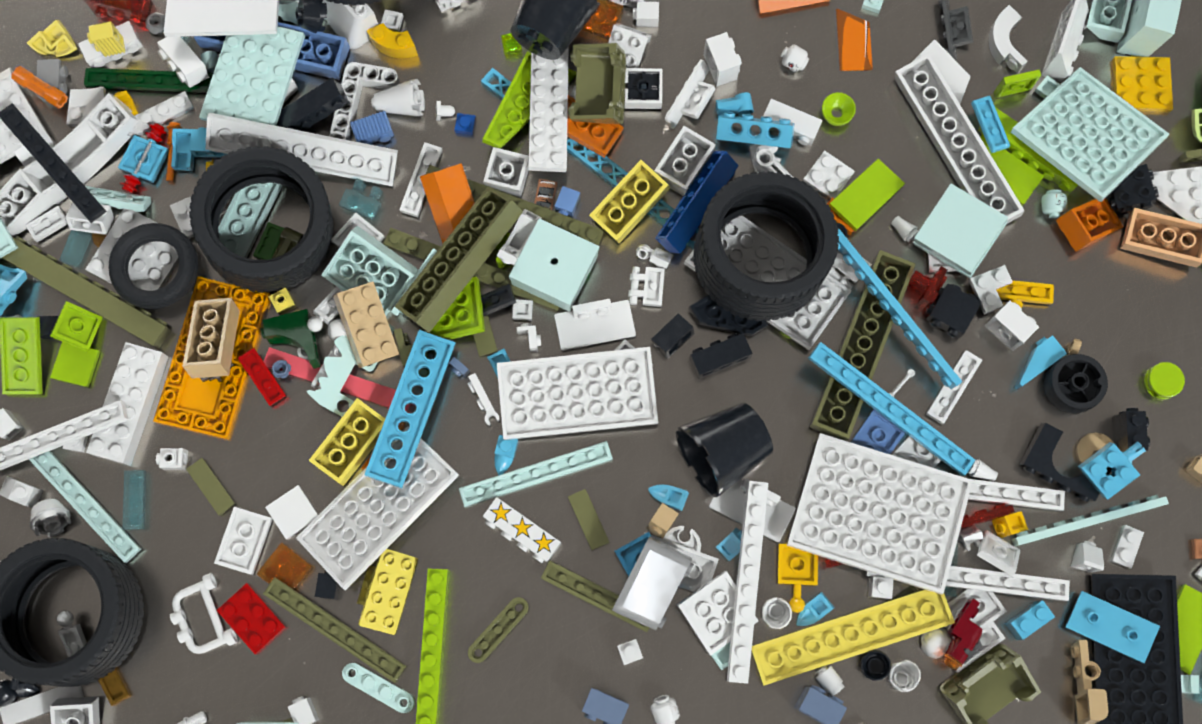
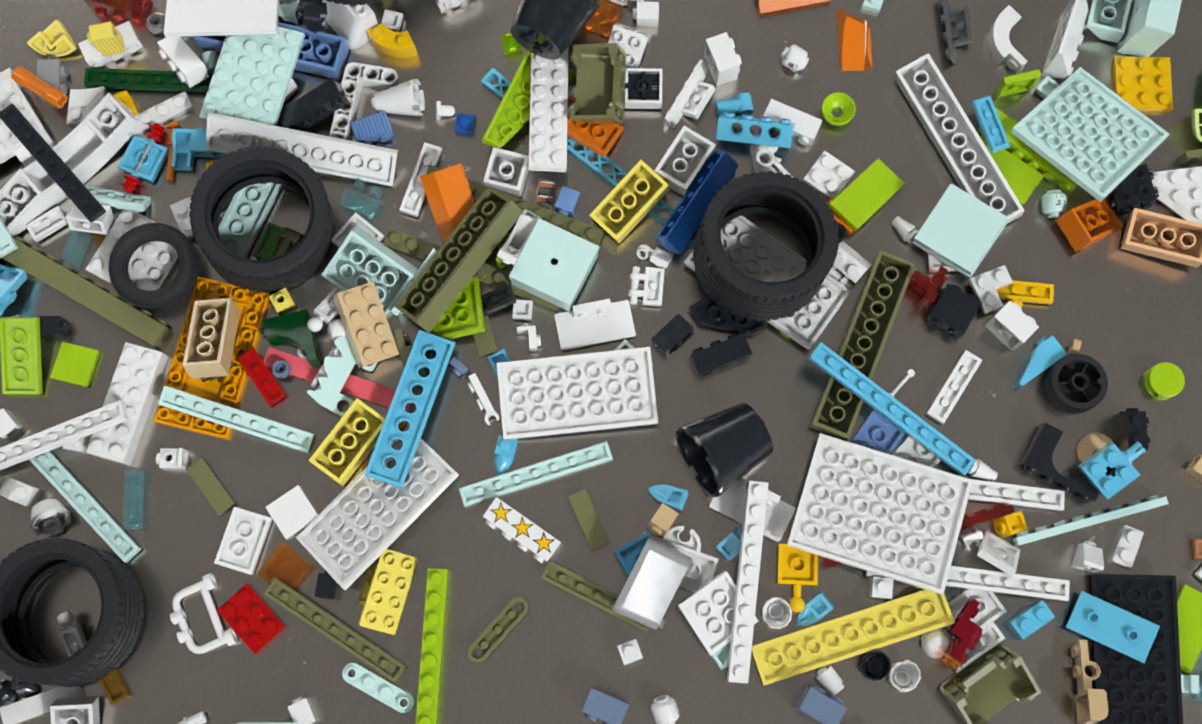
lime plate [50,301,103,352] -> none
medium azure plate [838,229,963,389] -> none
white sticker [912,40,970,104] -> none
none -> light aqua plate [158,386,315,453]

